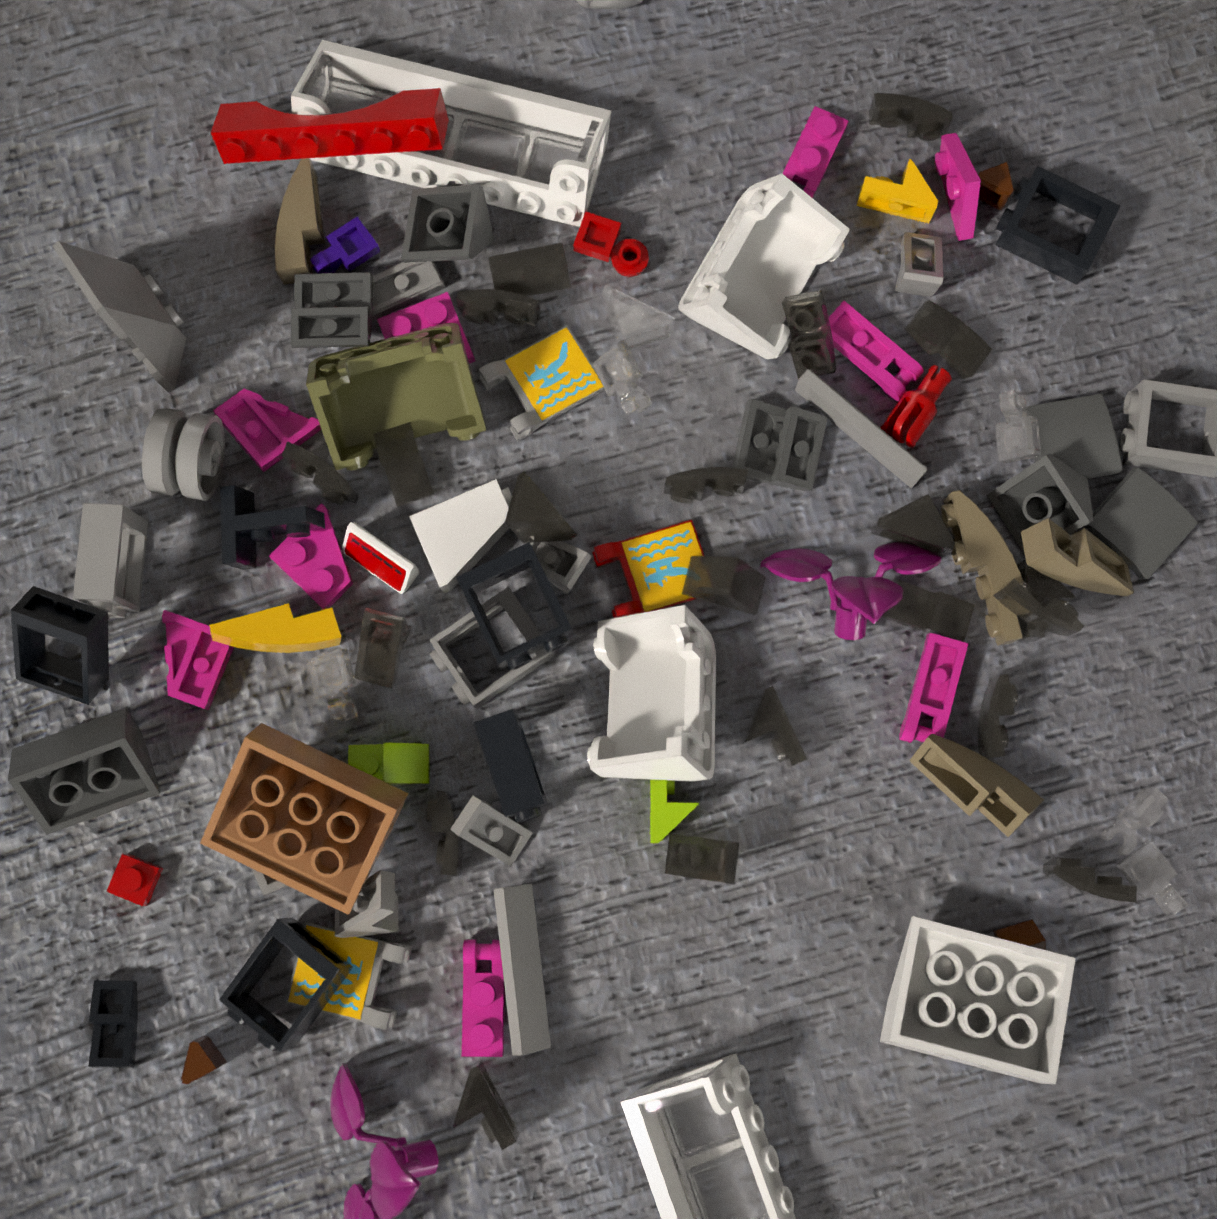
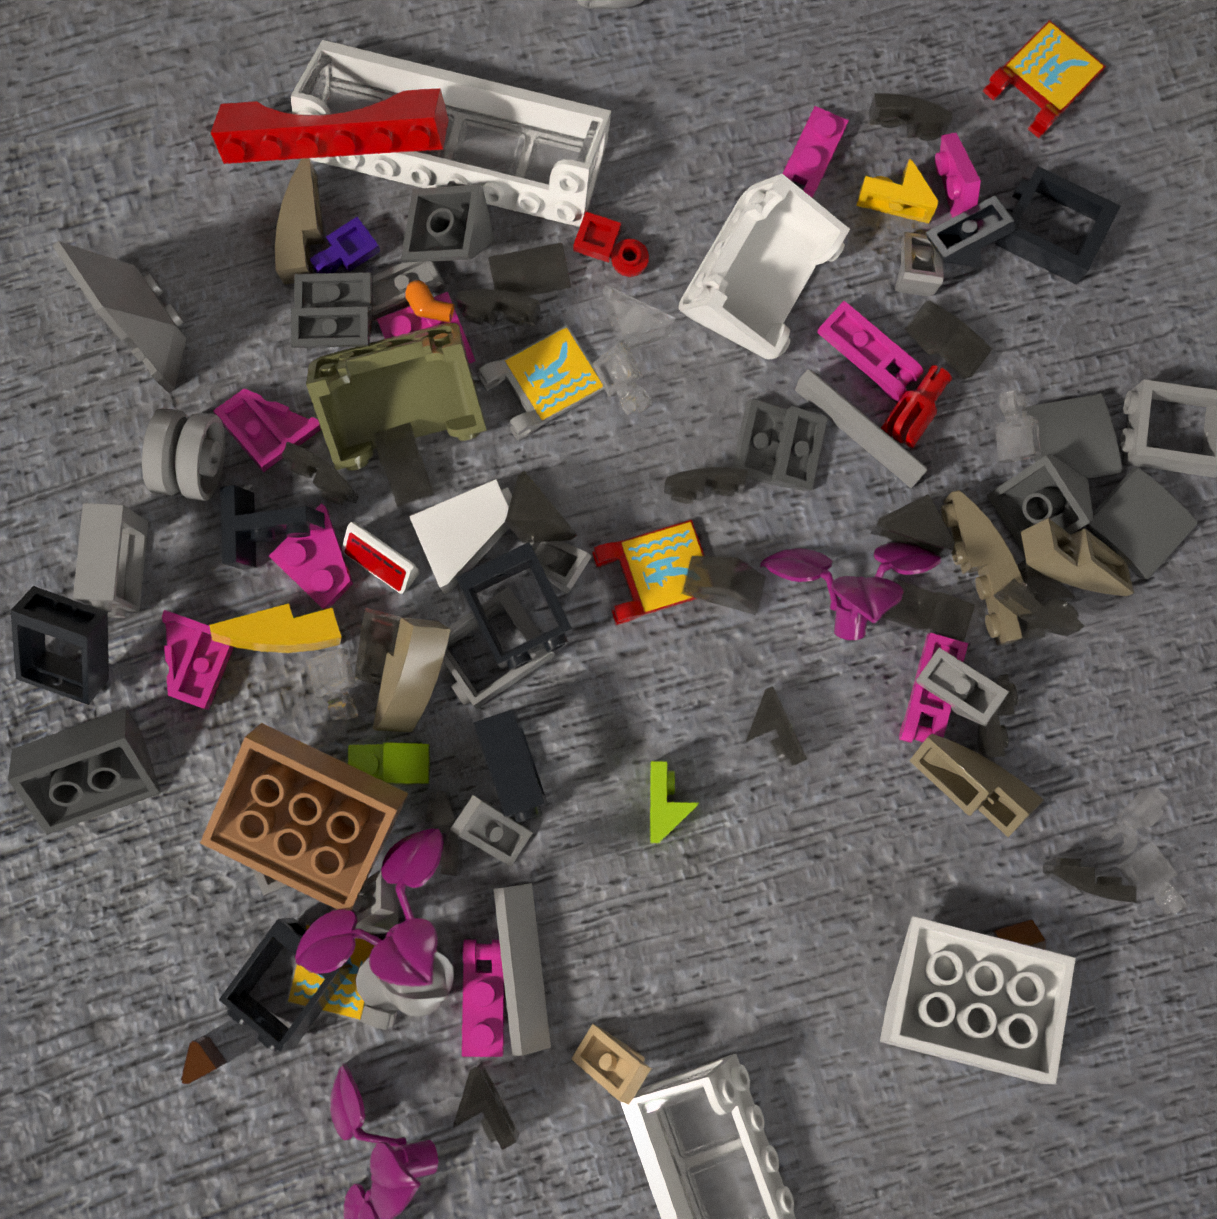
black slope [88,981,138,1068] -> none
red plate [106,854,163,906] -> none
white windscreen [587,605,716,781] -> none
clear smoke slope [664,834,739,884] -> none
clear smoke slope [782,290,836,379] -> none
reddish brown slope [978,162,1014,210] -> none
none -> magenta plant [295,828,443,986]
none -> light grey piece [356,951,454,1017]
none -> dark tan slope [373,617,451,732]
none -> orange arm [405,280,454,323]
none -> tan slope [571,1024,651,1105]
none -> light grey slope [916,648,1009,726]
none -> black slope [926,196,1015,268]
none -> flag [983,20,1106,138]

